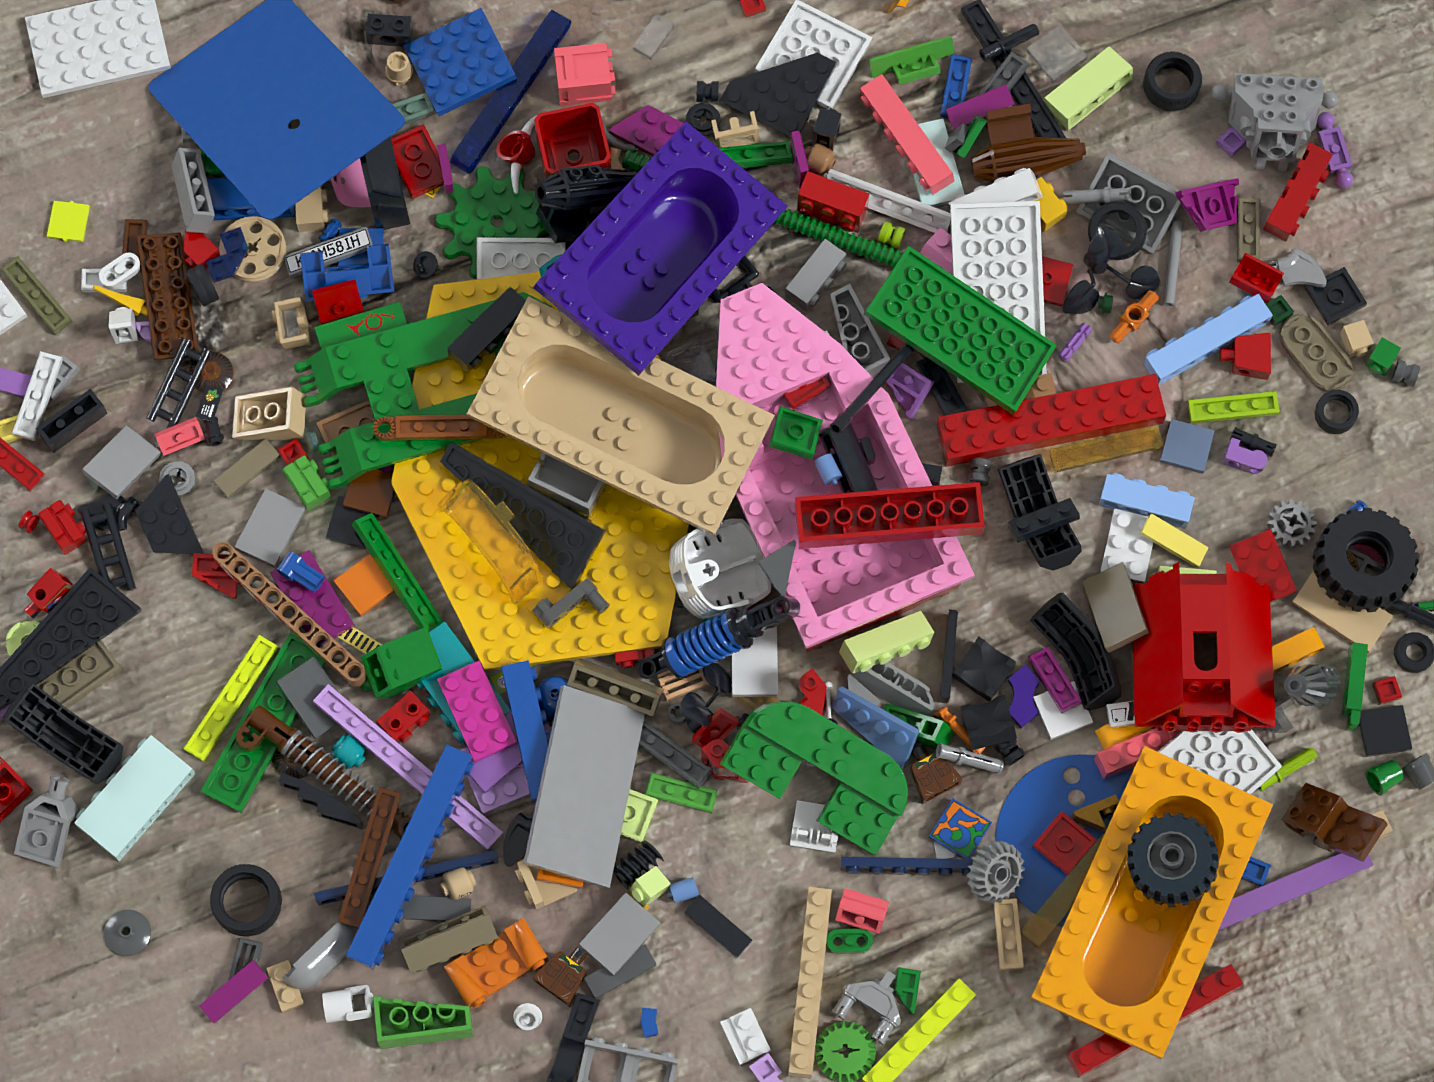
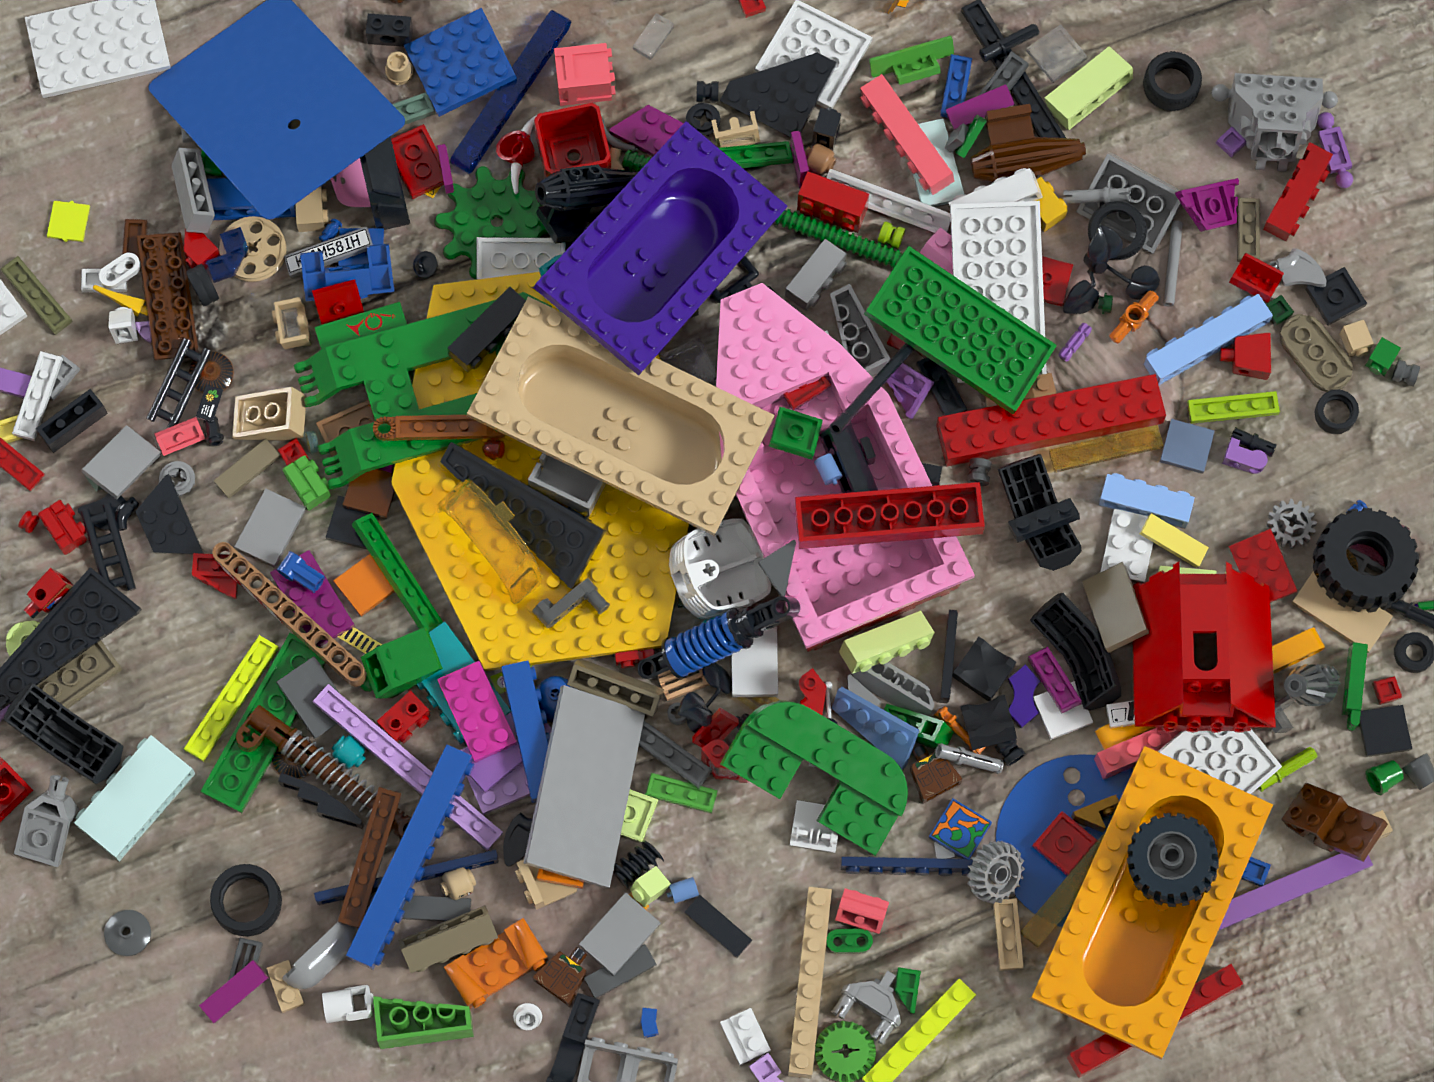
none -> clear red plate [482,438,505,460]

